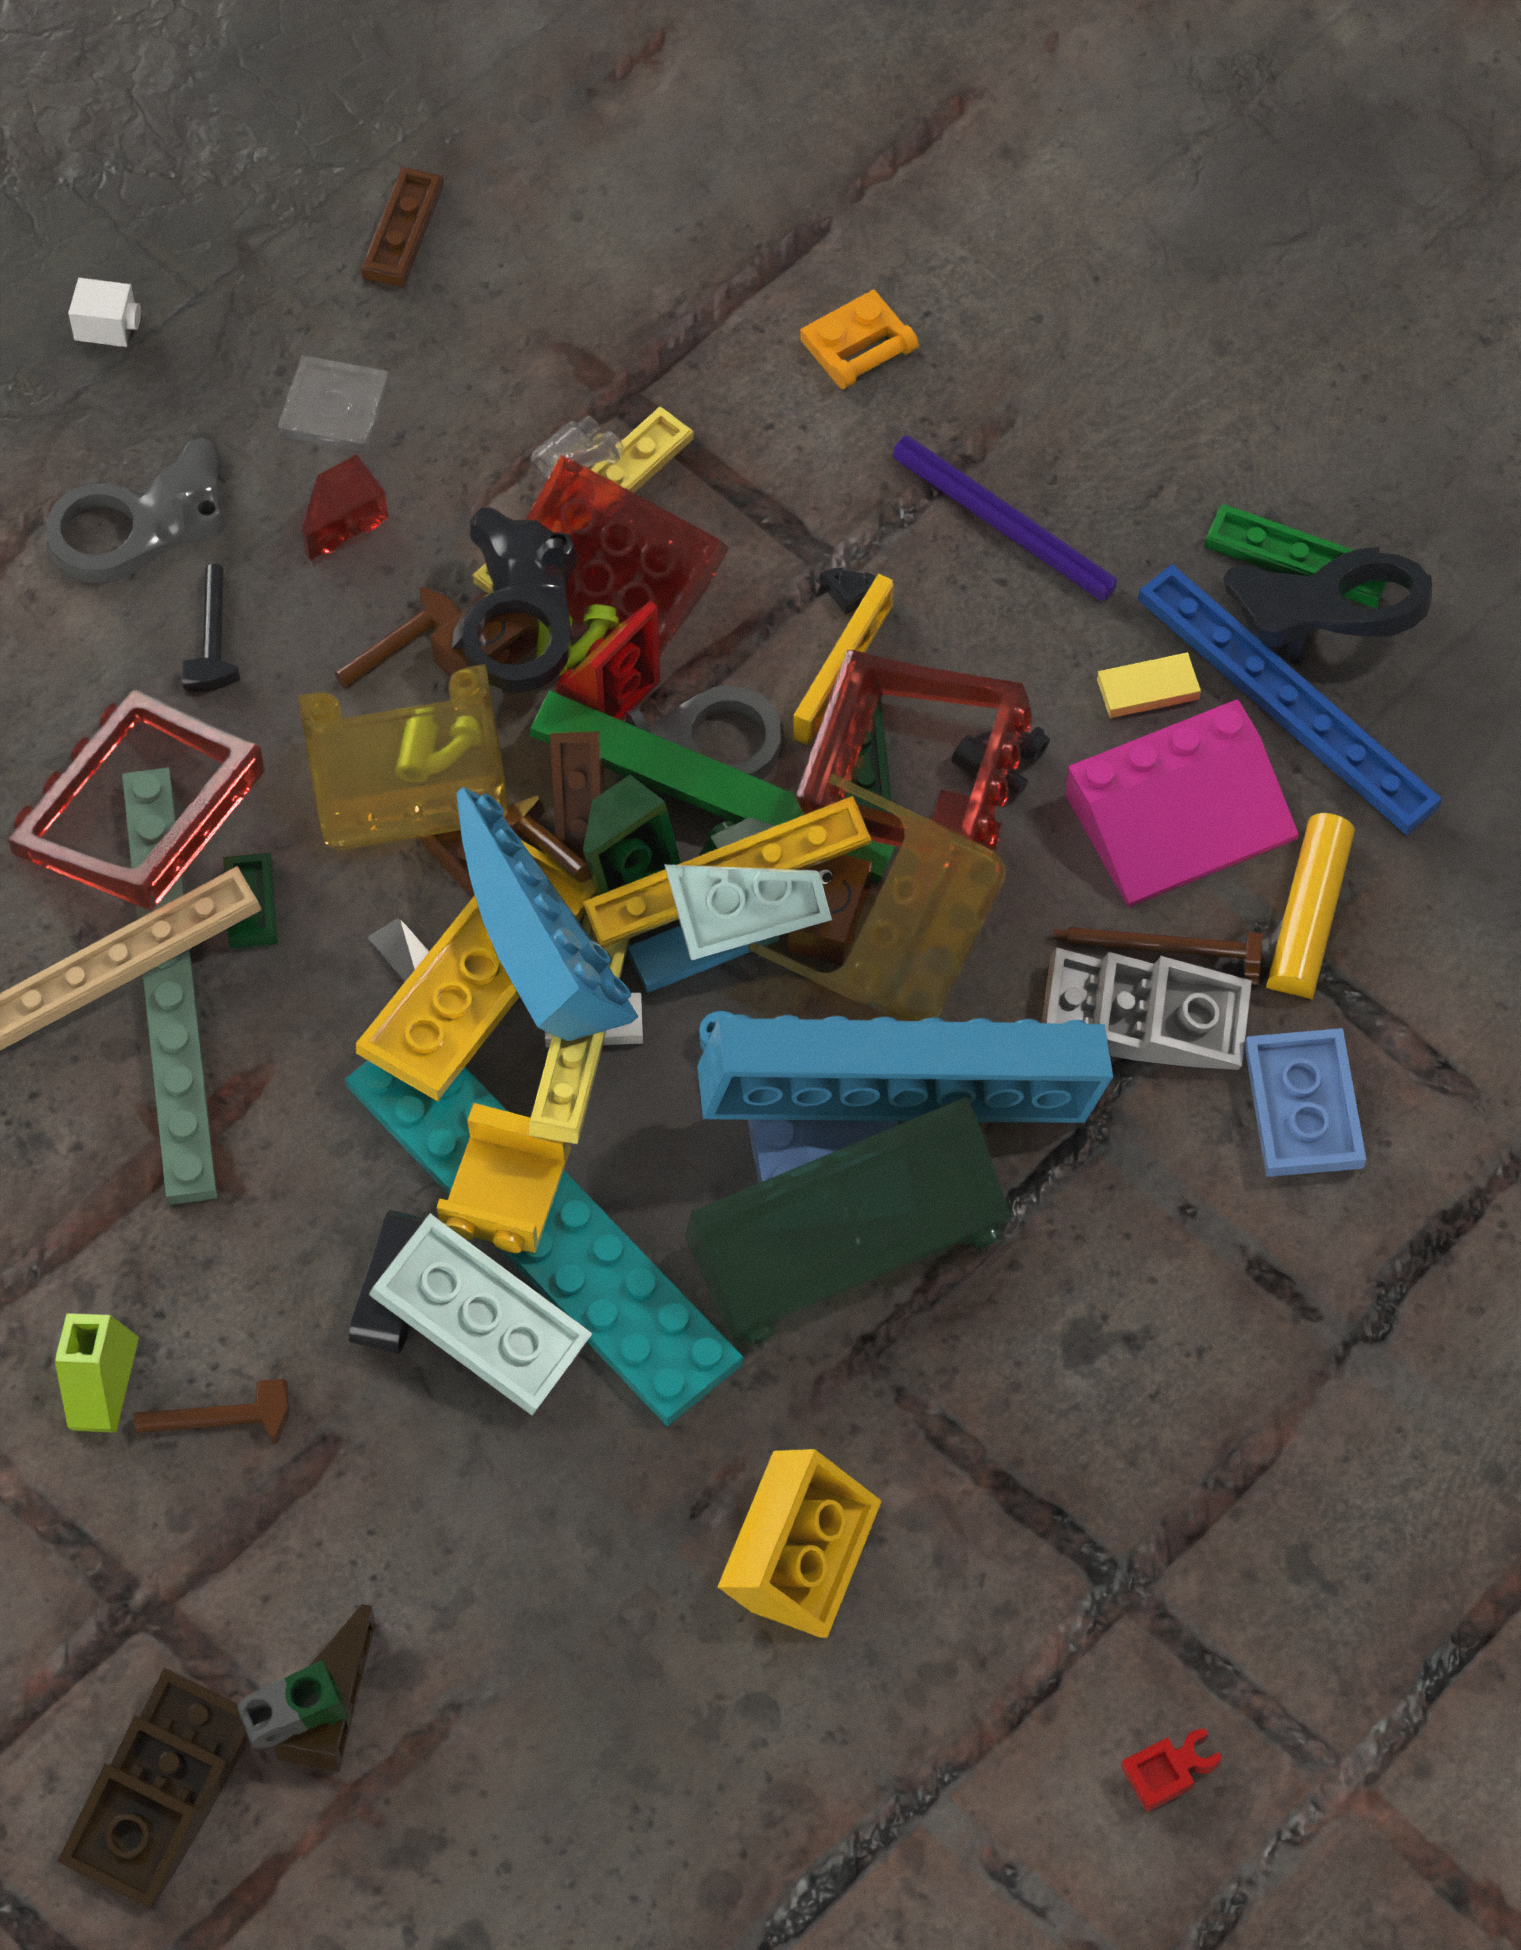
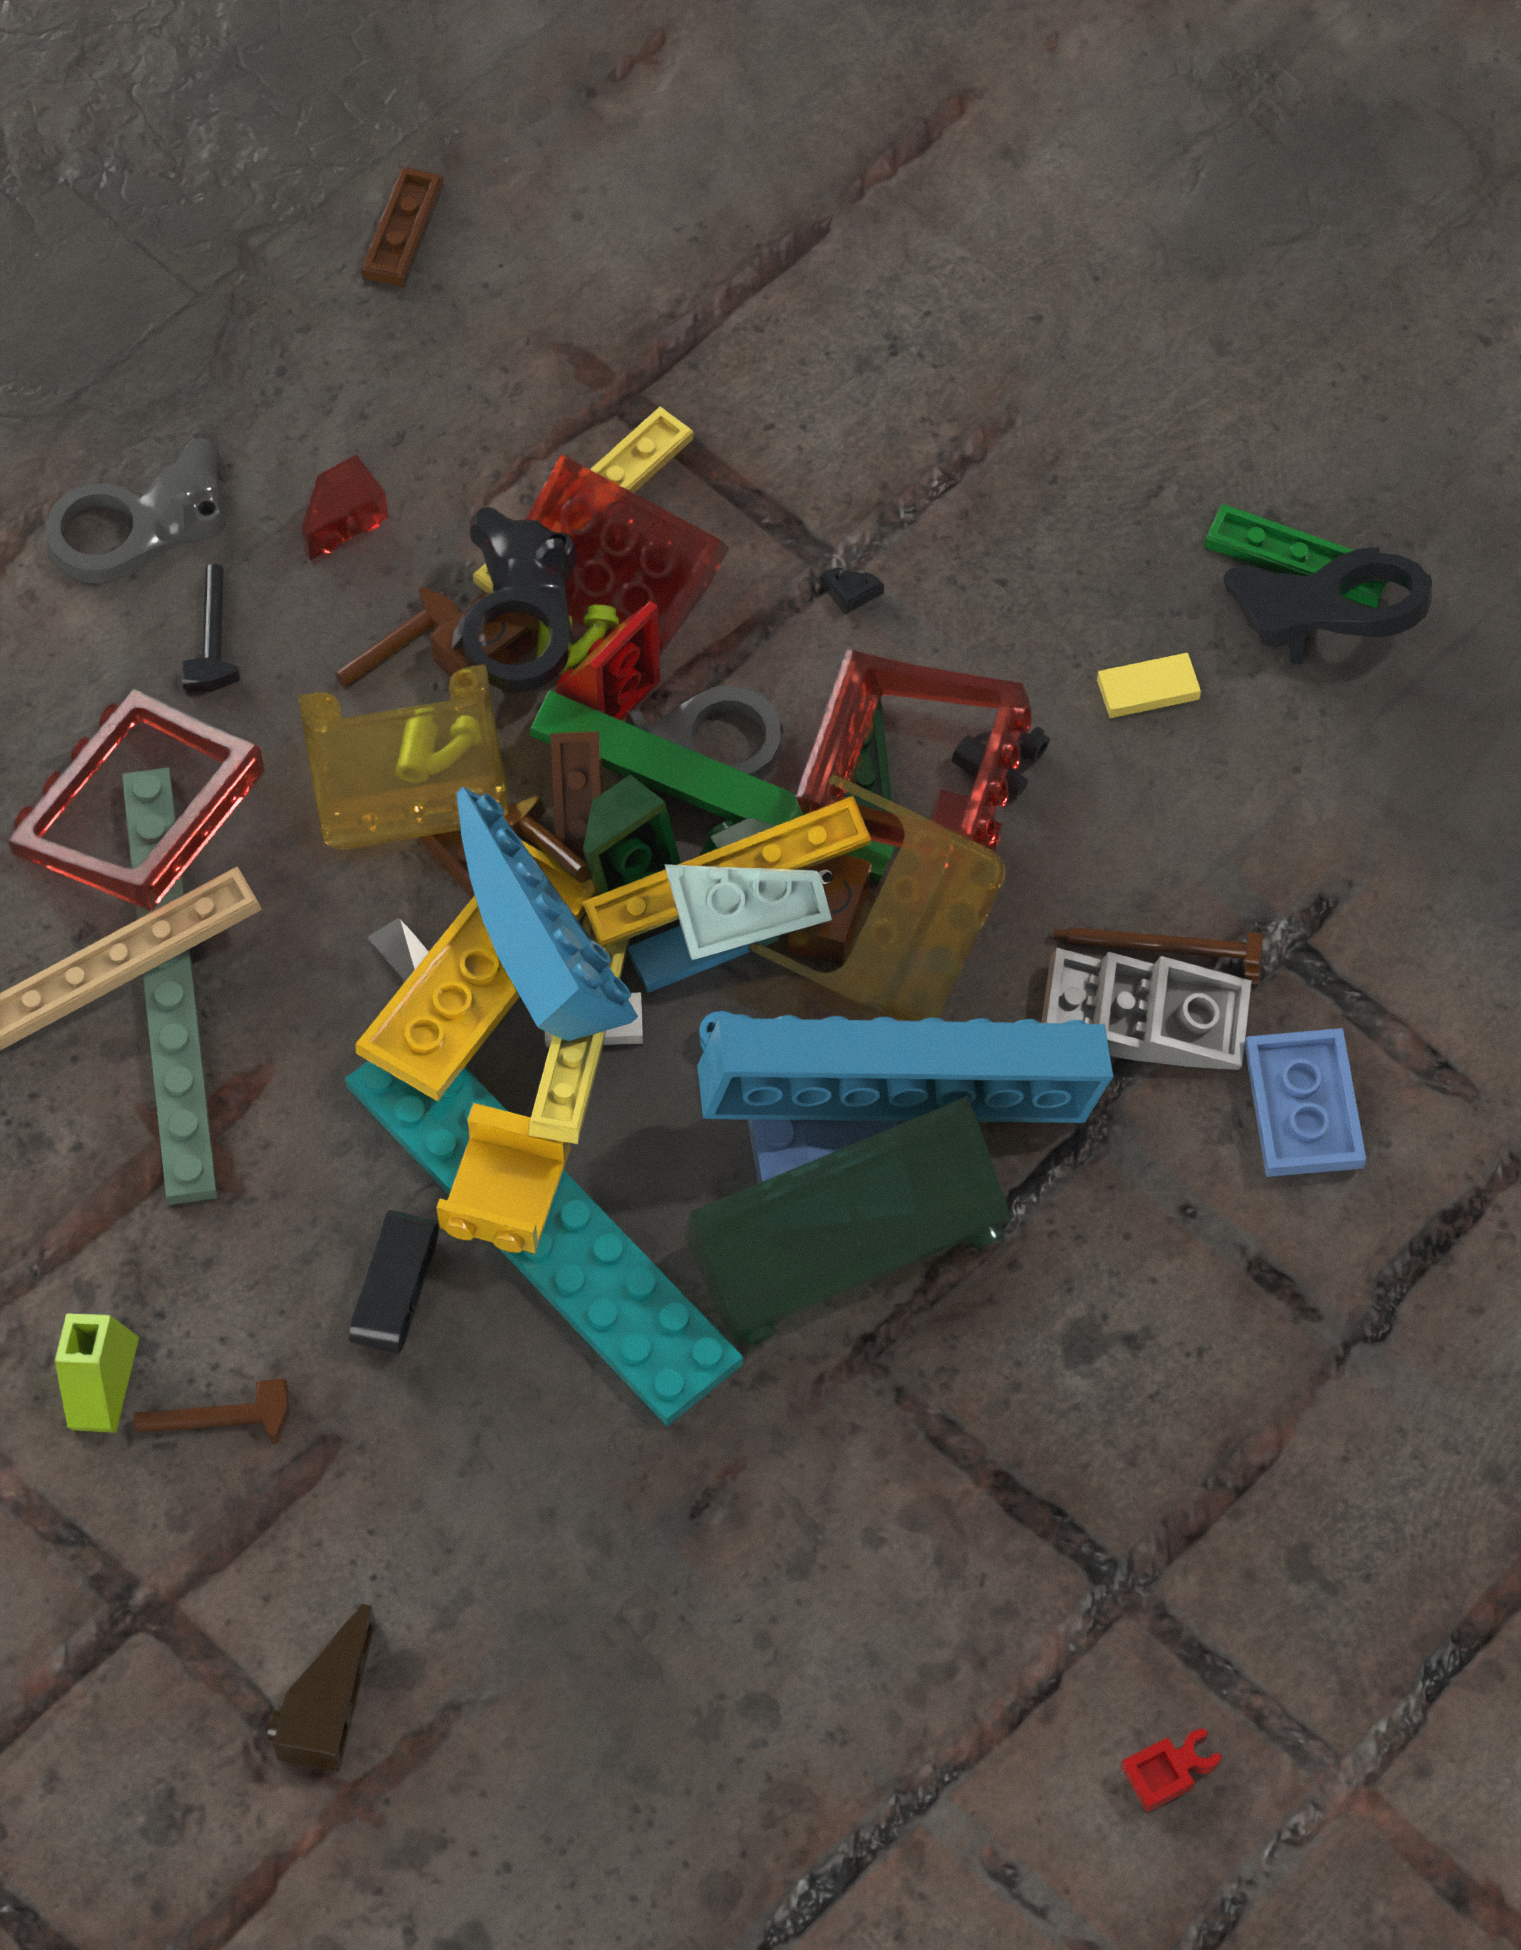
dark brown slope [57,1668,249,1909] -> none
white brick [68,278,141,347] -> none
dark green tile [223,853,278,948] -> none
leg [237,1660,349,1749] -> none
clear tile [277,355,389,453] -> none
light aqua plate [368,1214,592,1415] -> none
clear plant [530,415,624,478] -> none
yellow slope [718,1449,882,1638] -> none
yellow tile [793,574,894,745] -> none
light orange plate [800,289,919,389] -> none
dark purple axle [893,436,1117,601] -> none
dark pink slope [1065,699,1299,908] -> none
blue plate [1138,564,1442,836] -> none
yellow brick [1266,813,1355,999] -> none

